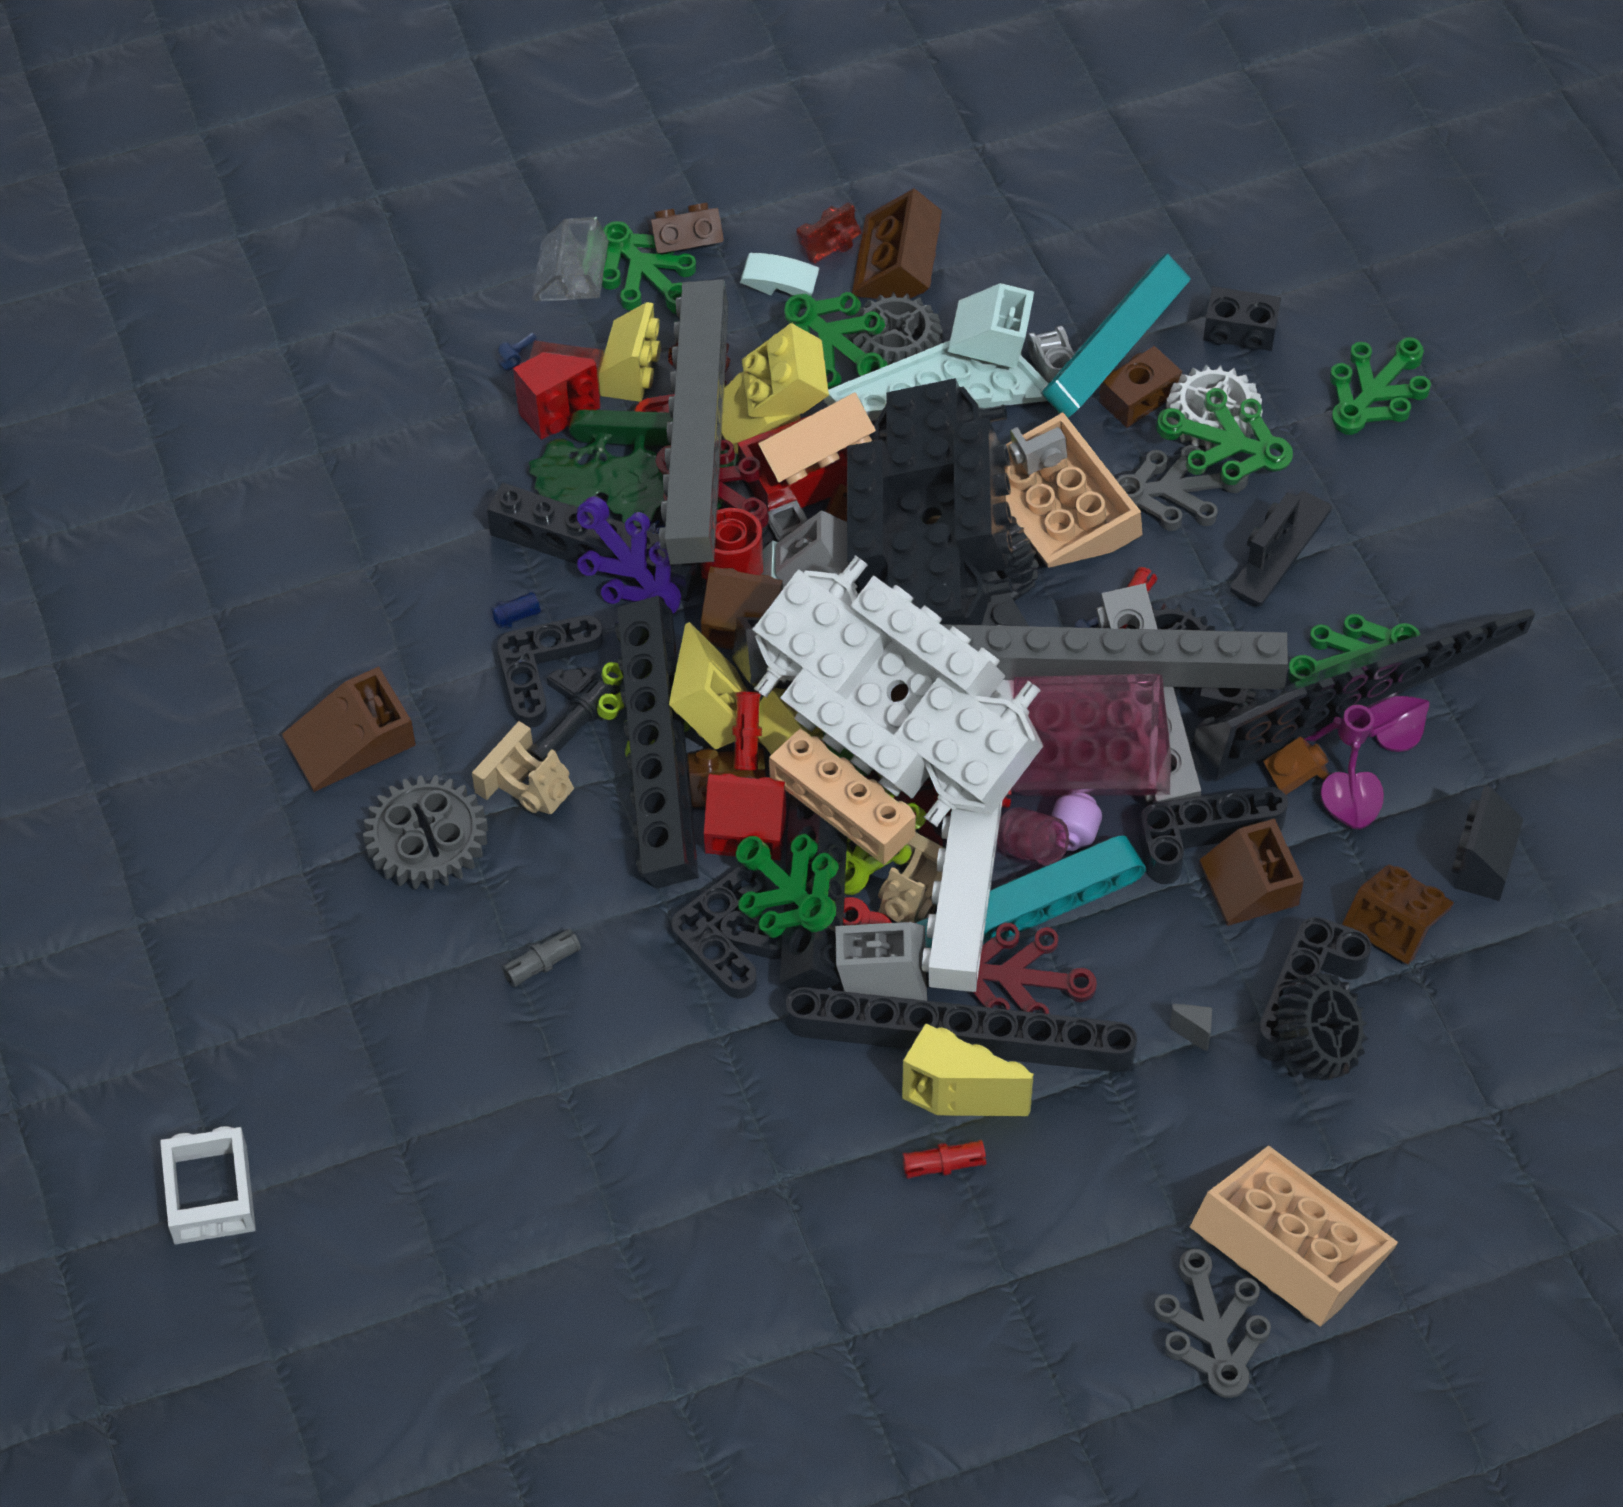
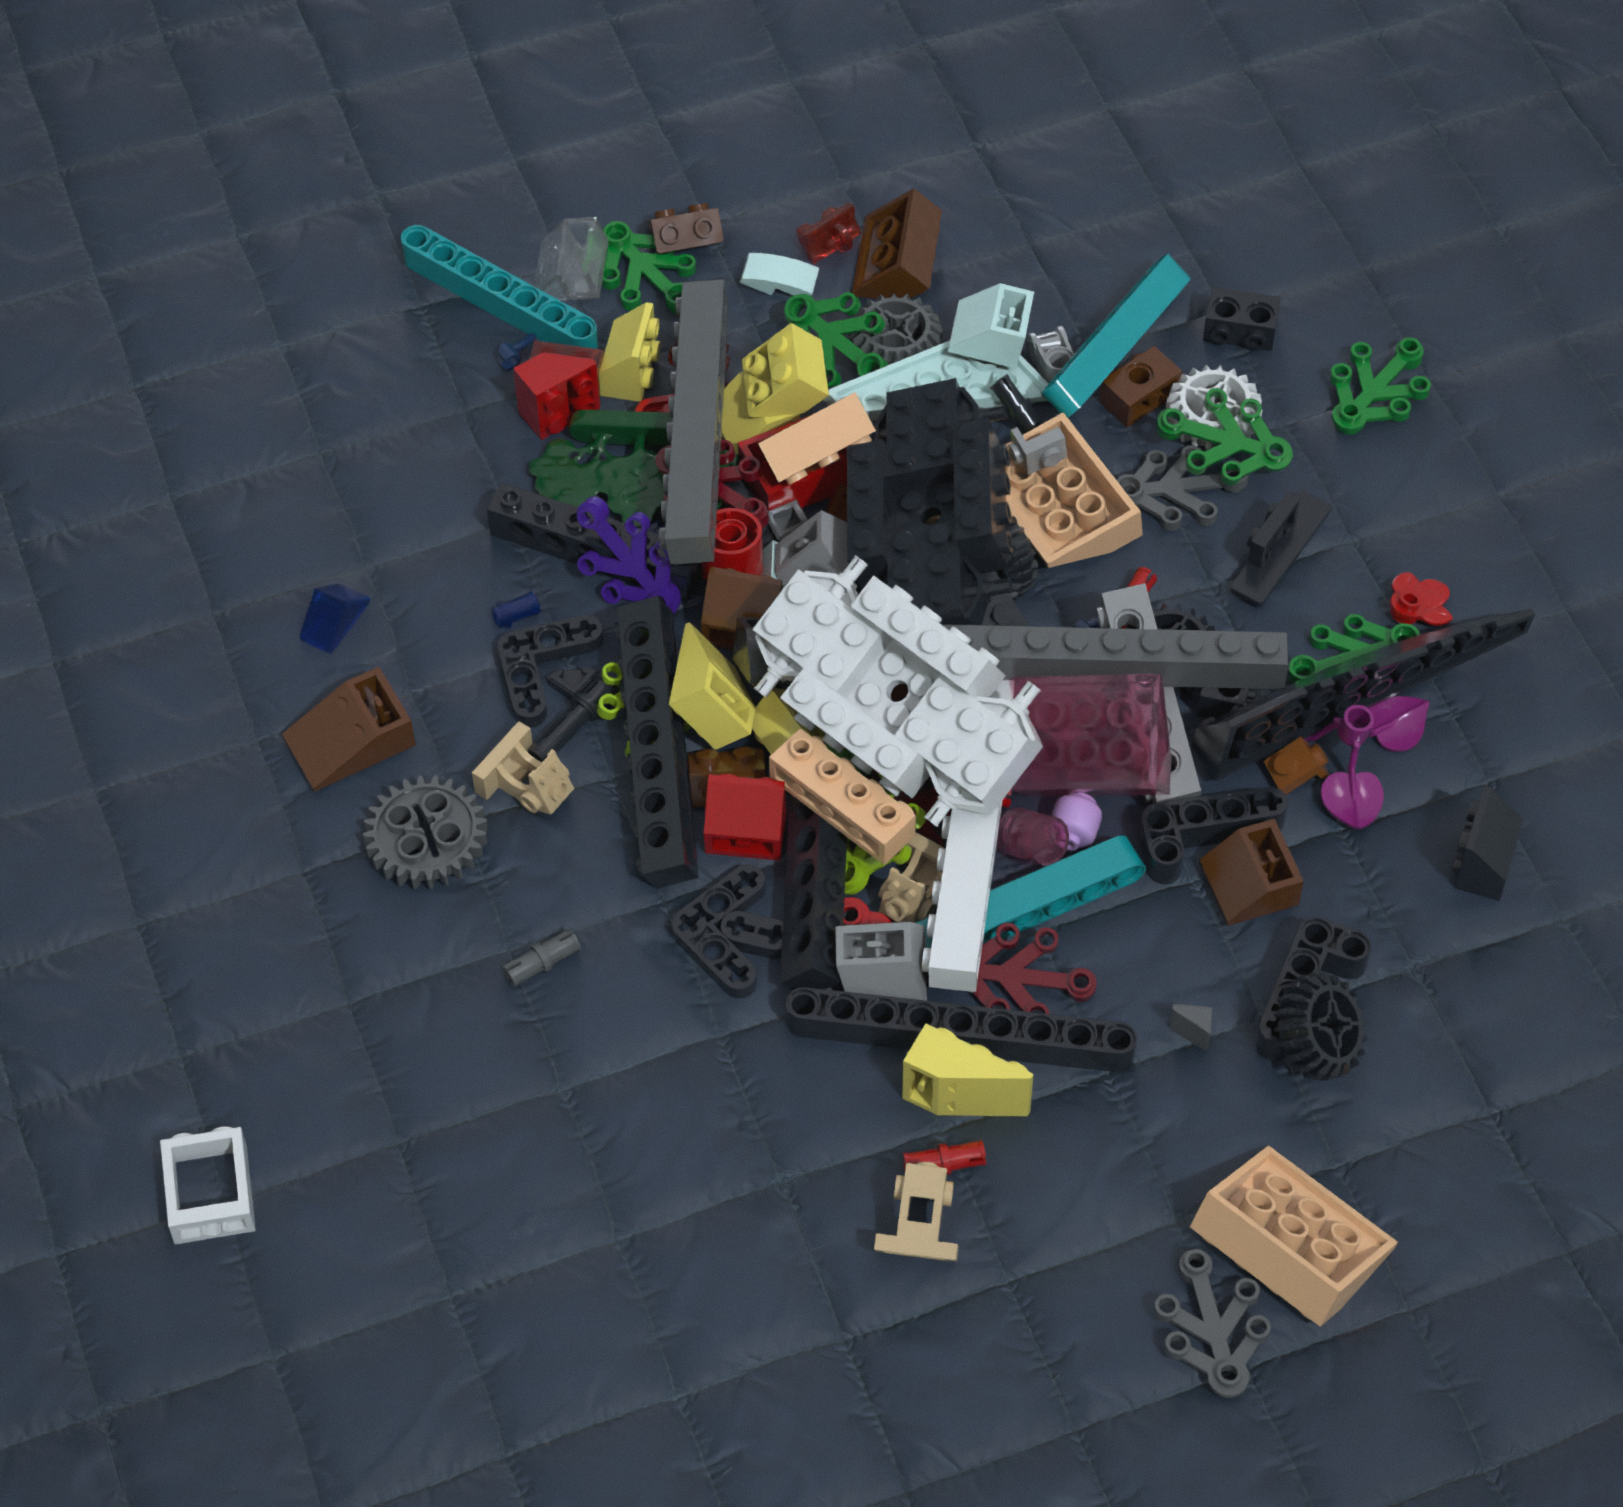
red pin [732,691,762,770] -> none
green plant [736,834,839,938] -> none
reddish brown bracket [1342,865,1454,965] -> none
none -> clear blue slope [300,583,370,654]
none -> teal beam [401,225,598,359]
none -> tan tile [874,1162,959,1262]
none -> black pin [989,374,1043,433]
none -> red plate [1389,572,1453,626]

